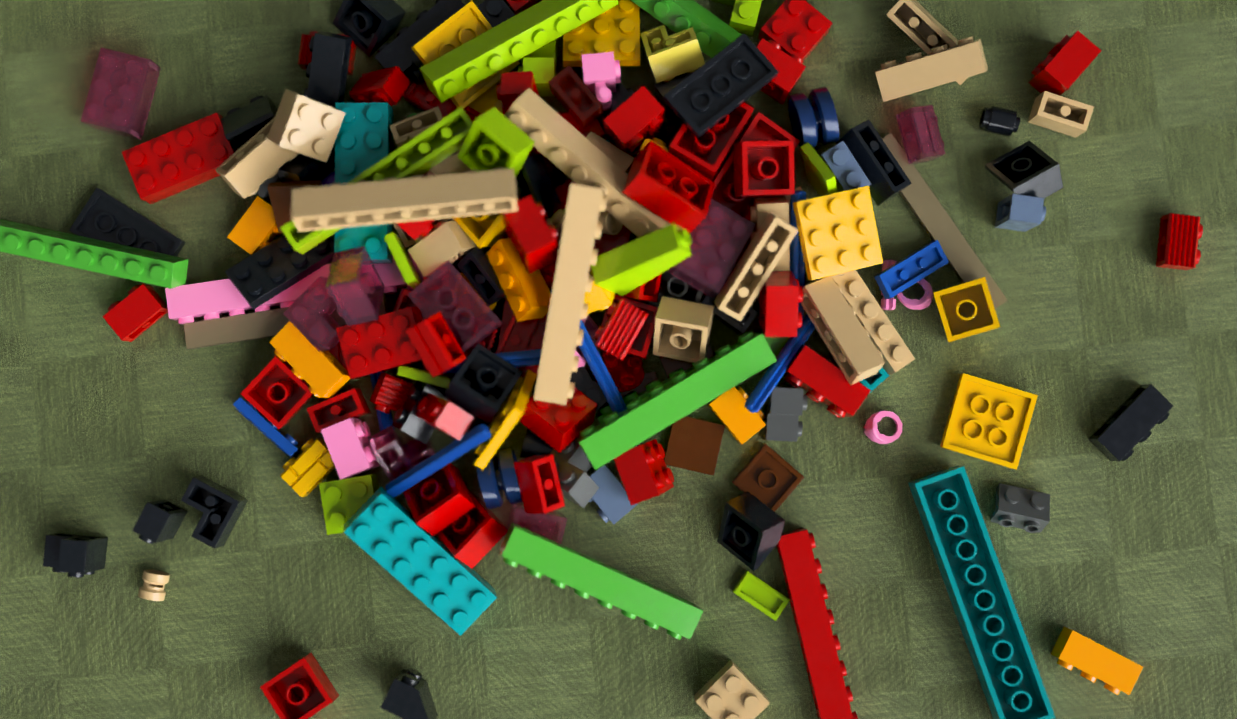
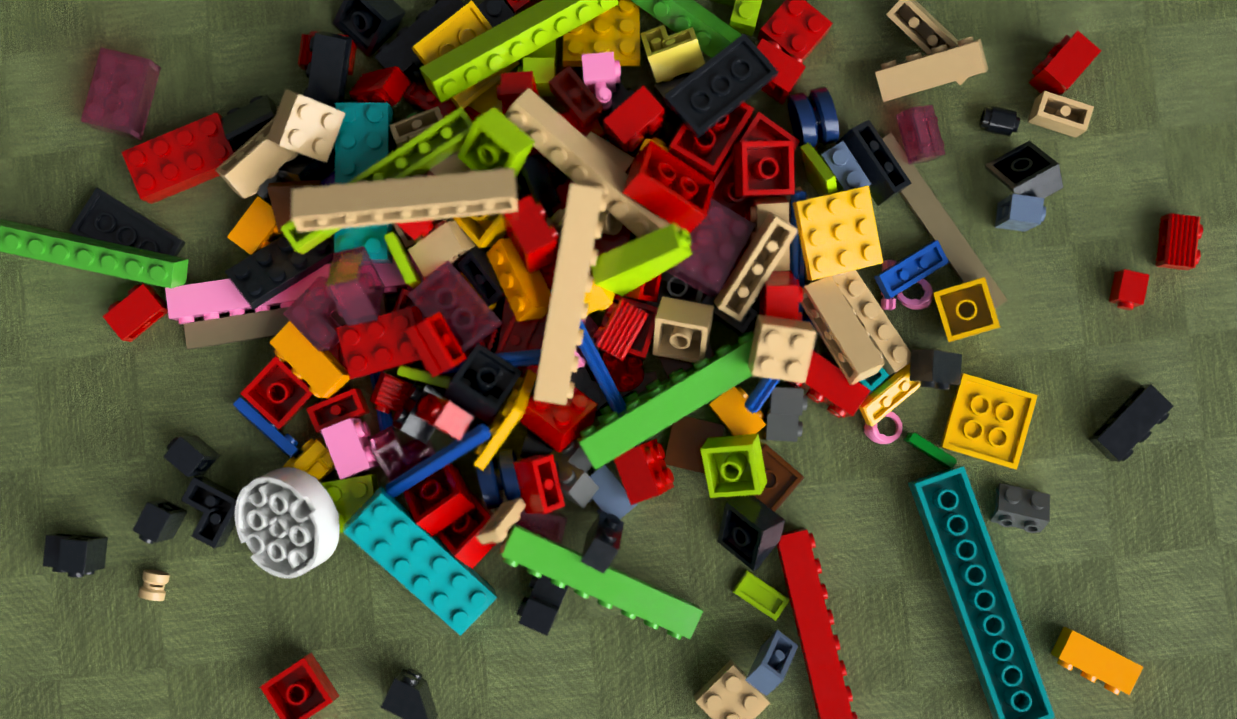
none -> black brick [163,436,220,477]
none -> white brick [235,467,340,578]
none -> tan plate [476,498,526,545]
none -> black brick [516,574,568,636]
none -> black brick [581,511,624,573]
none -> lime brick [701,434,767,498]
none -> sand blue brick [745,630,799,696]
none -> tan brick [748,315,816,383]
none -> yellow tile [859,362,920,427]
none -> green tile [903,432,957,469]
none -> black brick [910,350,962,390]
none -> red brick [1109,269,1150,310]

